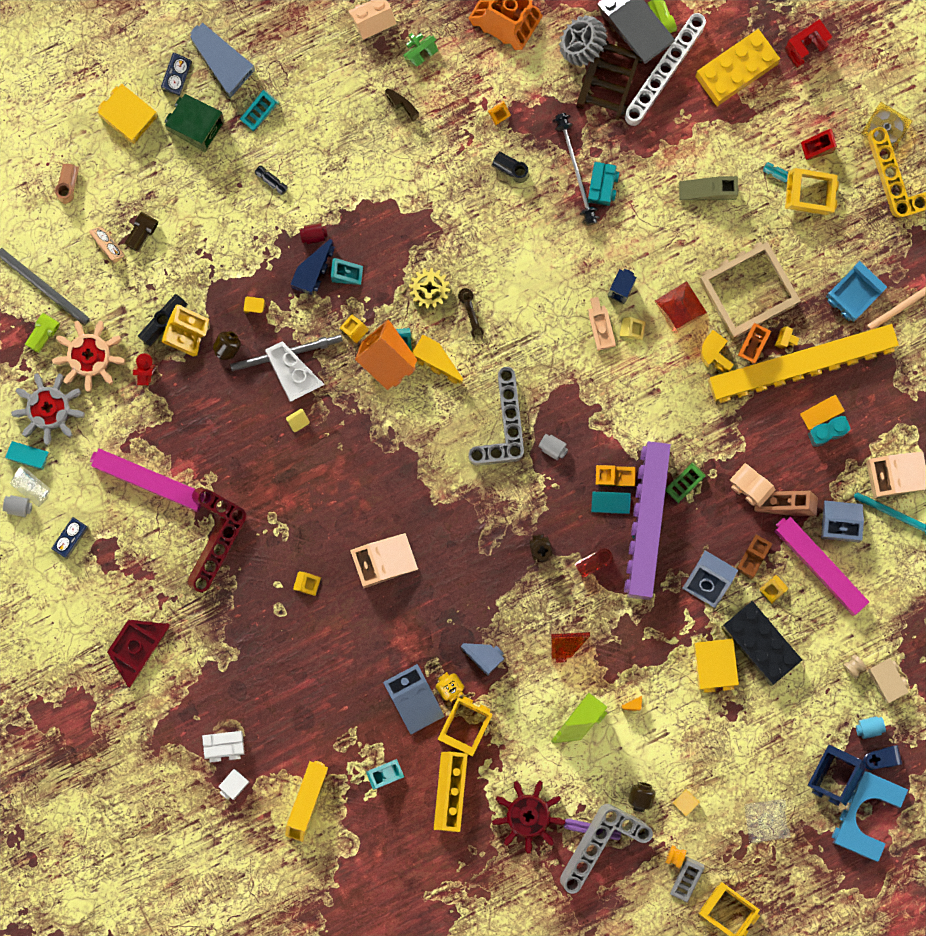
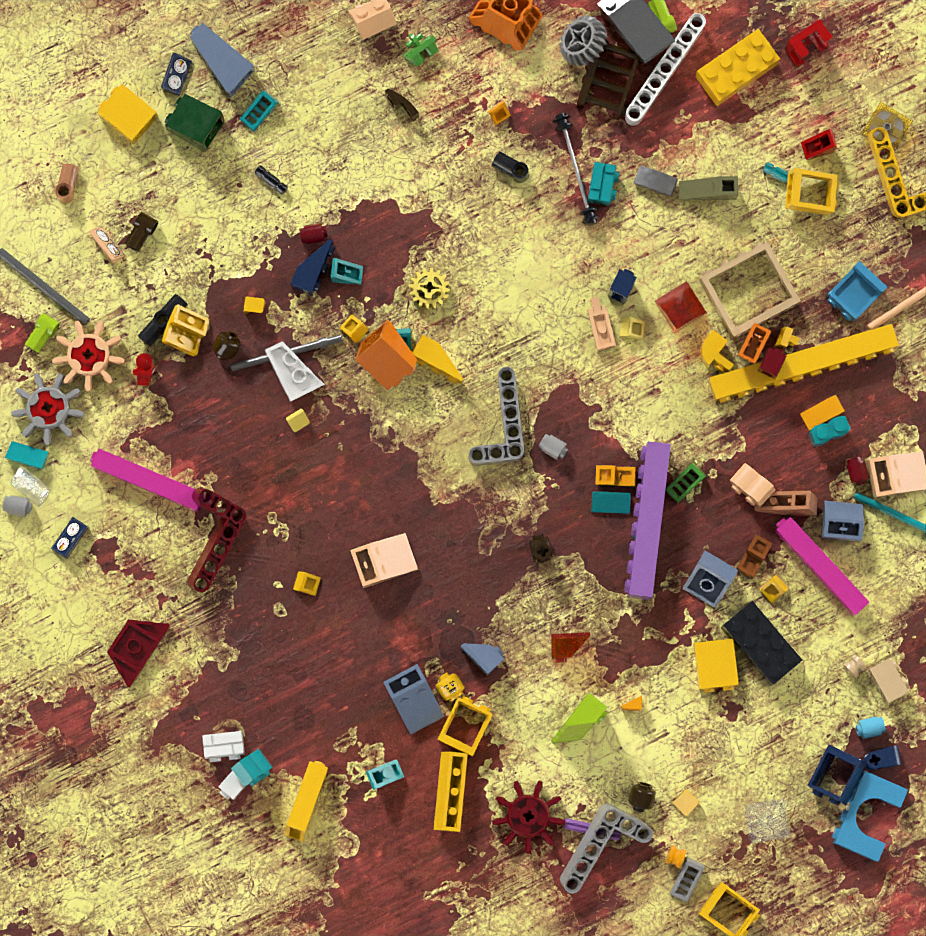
dark brown brick [458,288,484,338] -> none
clear red piece [575,548,613,578] -> none
none -> teal brick [231,749,273,787]
none -> flat silver slope [634,166,678,197]
none -> dark red brick [758,347,787,379]
none -> dark red brick [846,456,870,486]

